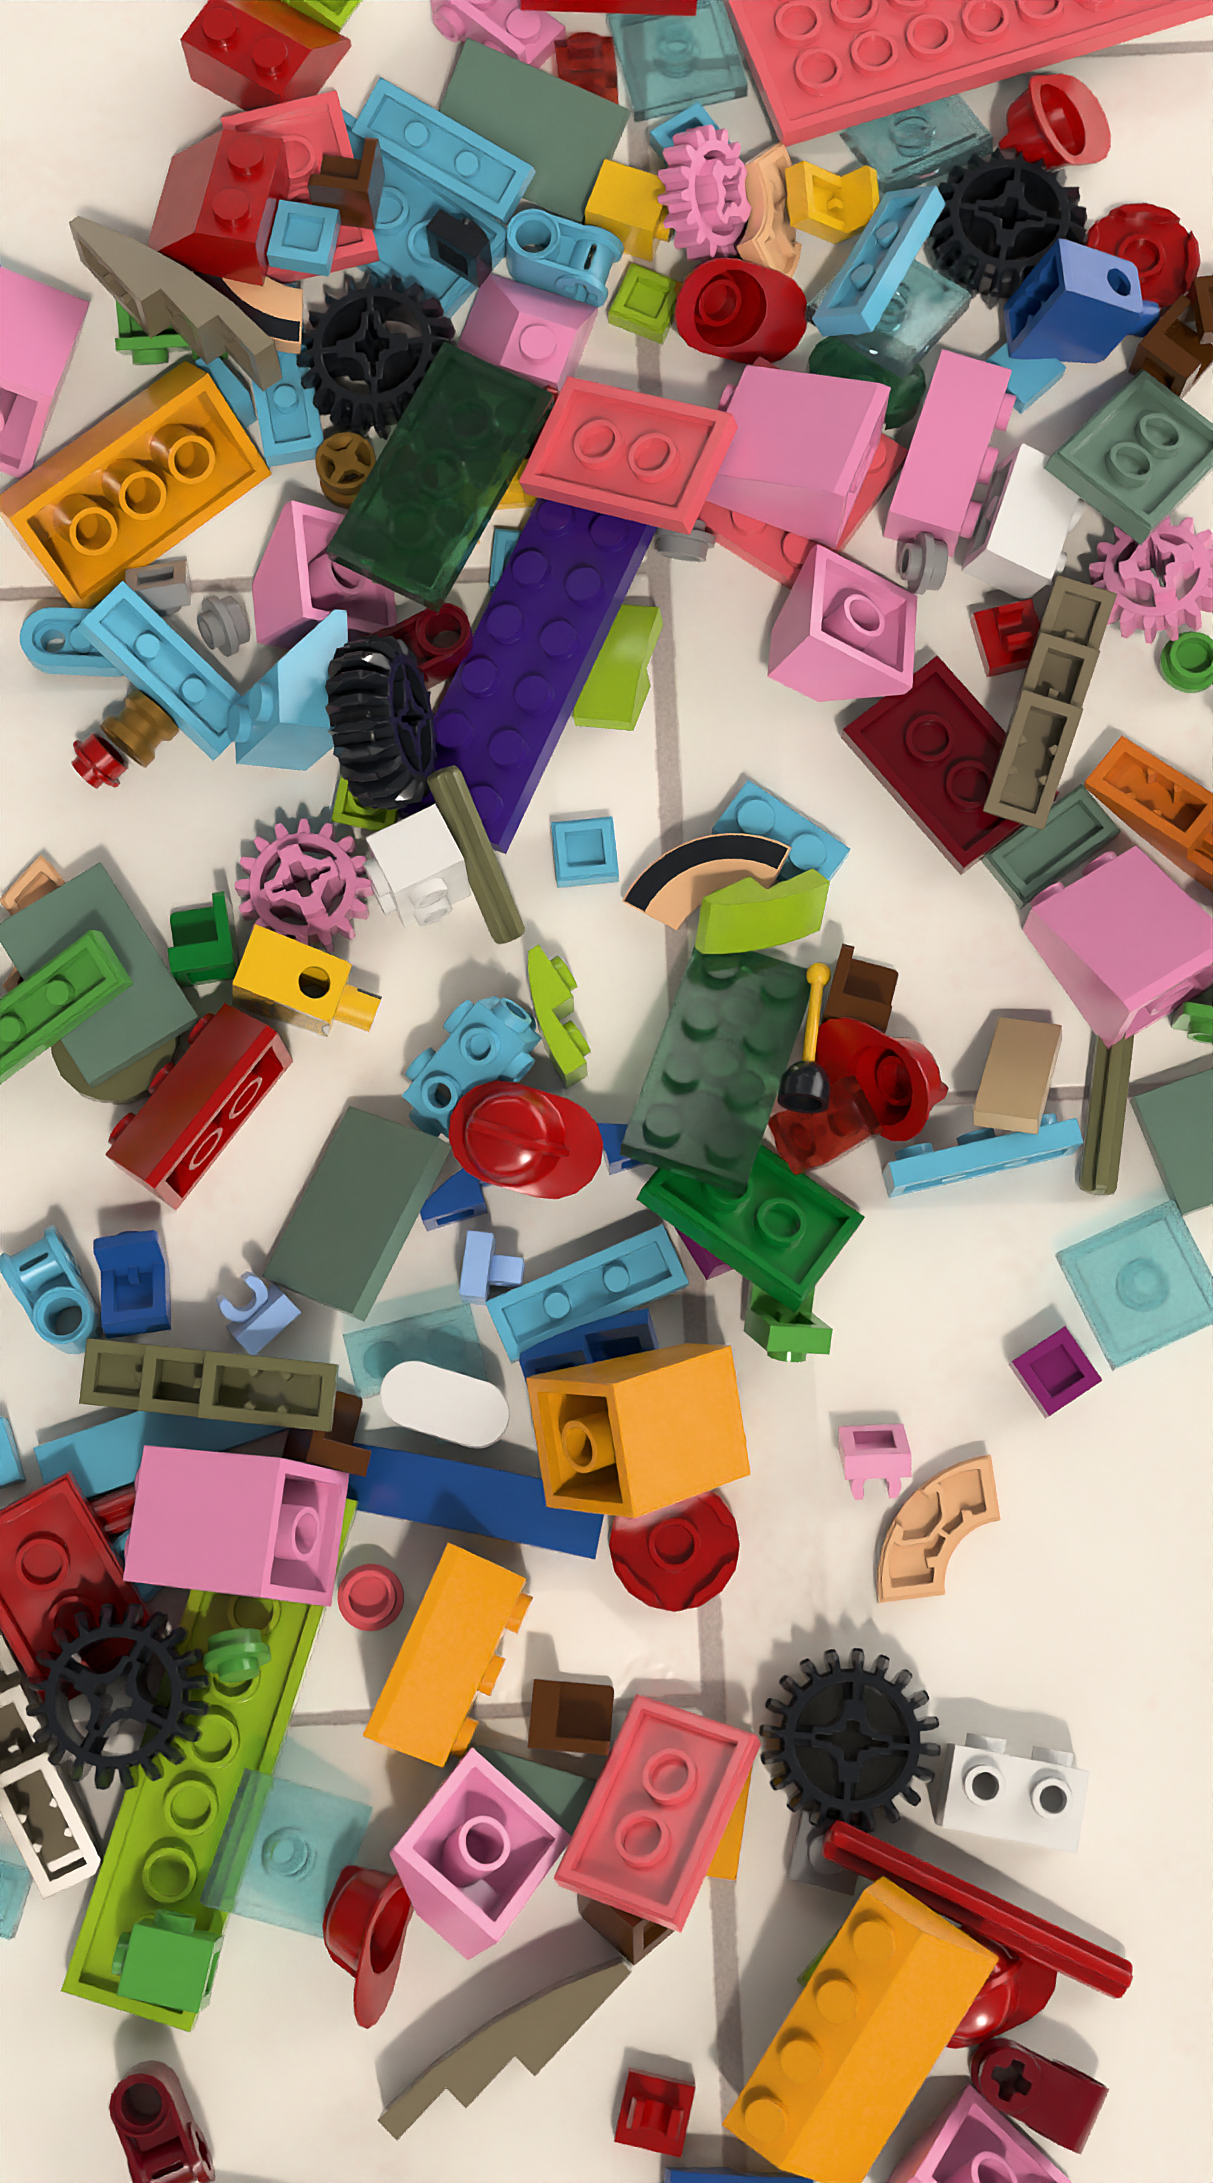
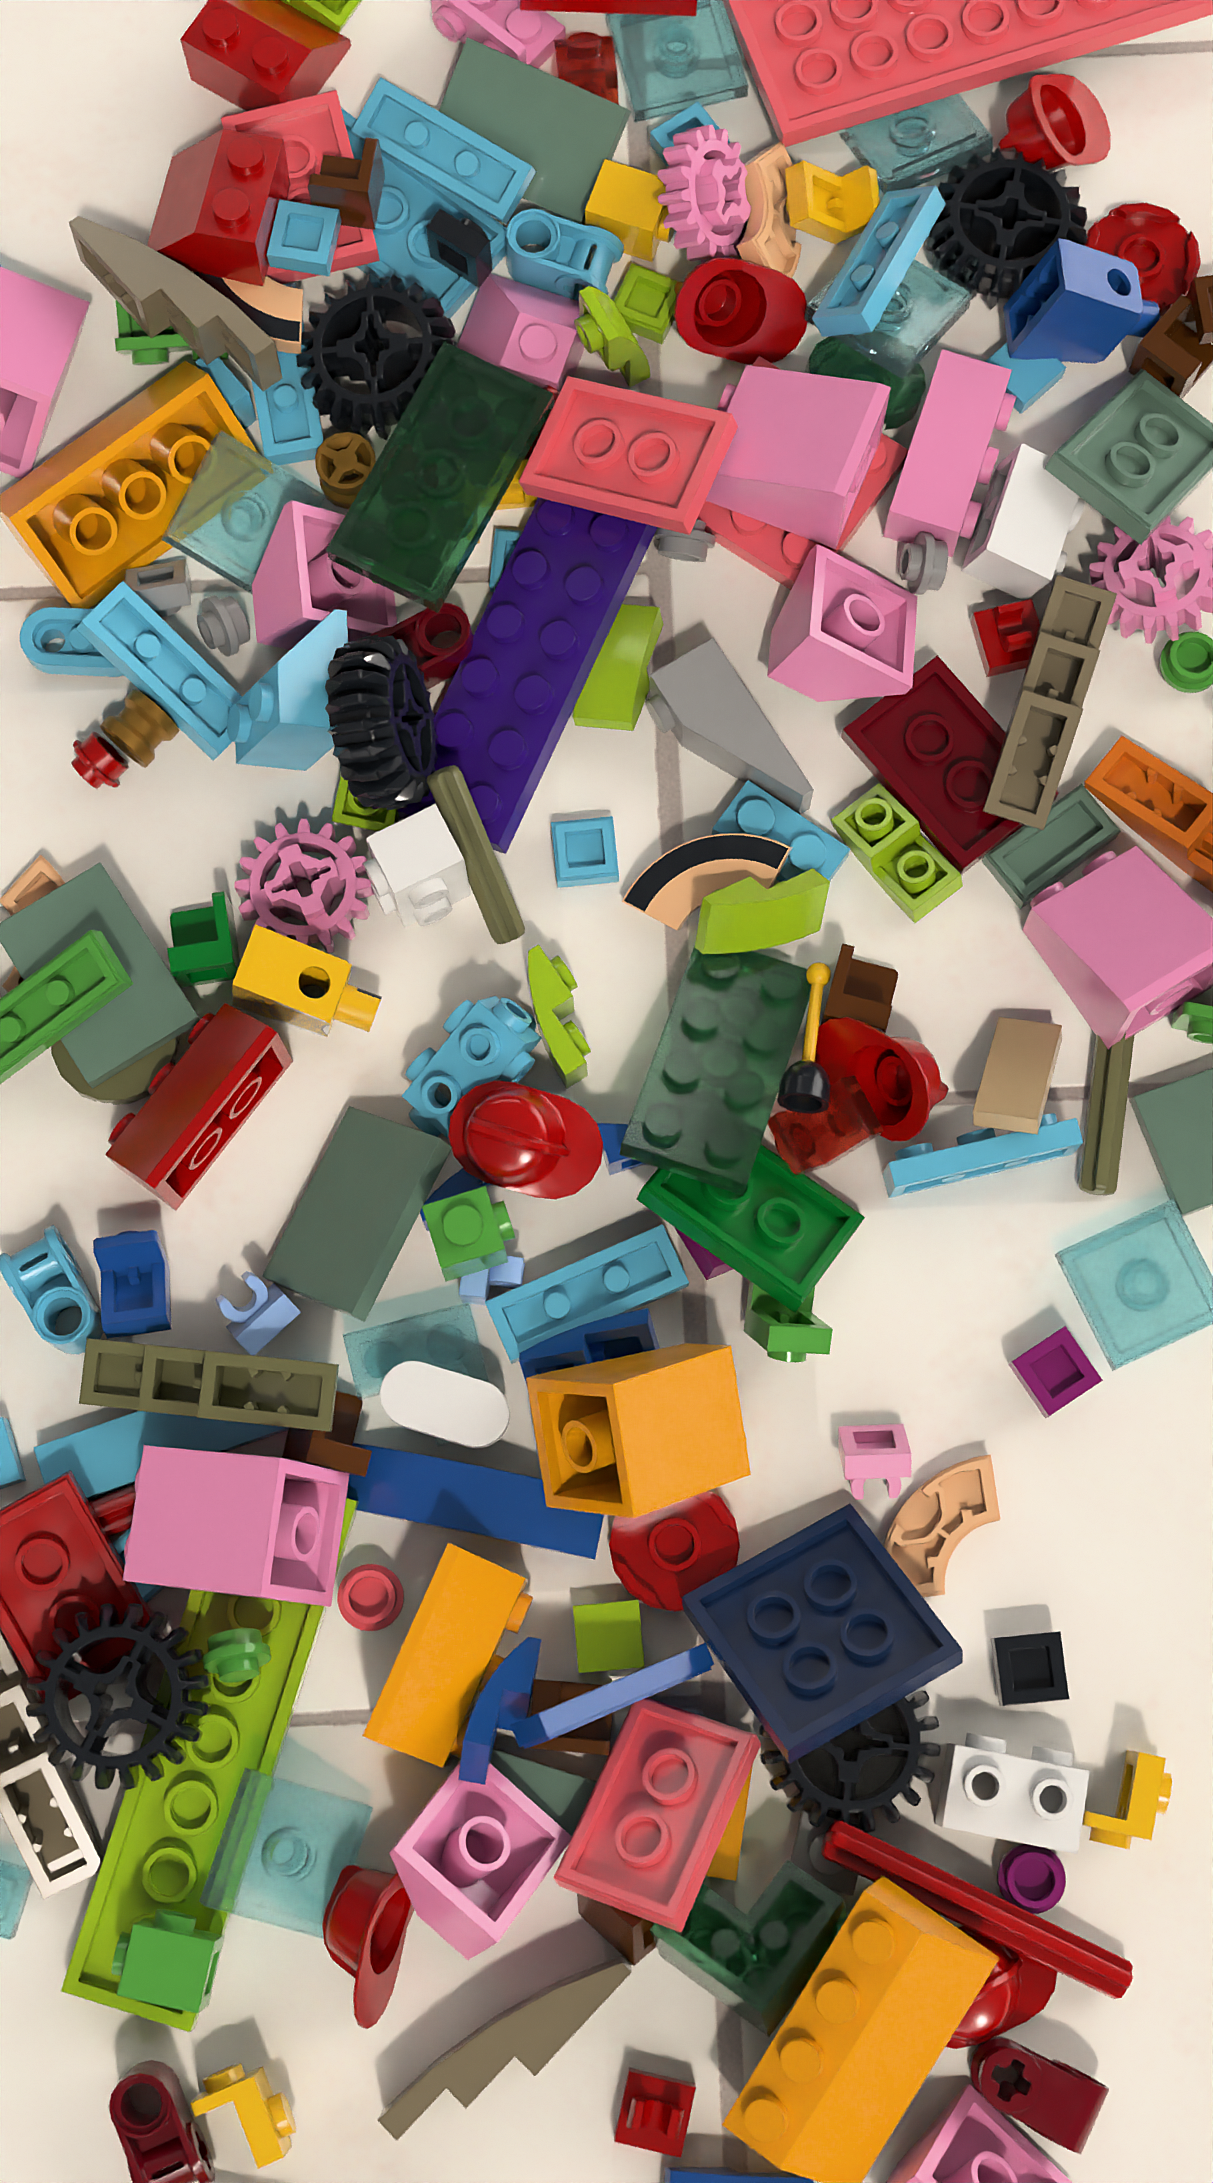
none -> clear light blue plate [161,430,326,595]
none -> yellow bracket [190,2063,296,2169]
none -> bright green brick [422,1186,515,1282]
none -> blue slope [458,1637,542,1785]
none -> tile [510,1642,715,1749]
none -> lime tile [573,1600,645,1673]
none -> lime slope [574,286,651,387]
none -> light grey slope [645,638,814,814]
none -> clear green brick [650,1859,847,2037]
none -> dark blue plate [681,1503,963,1764]
none -> lime slope [831,783,963,923]
none -> black plate [991,1631,1069,1706]
none -> magenta plate [997,1844,1066,1914]
none -> yellow bracket [1082,1750,1172,1849]

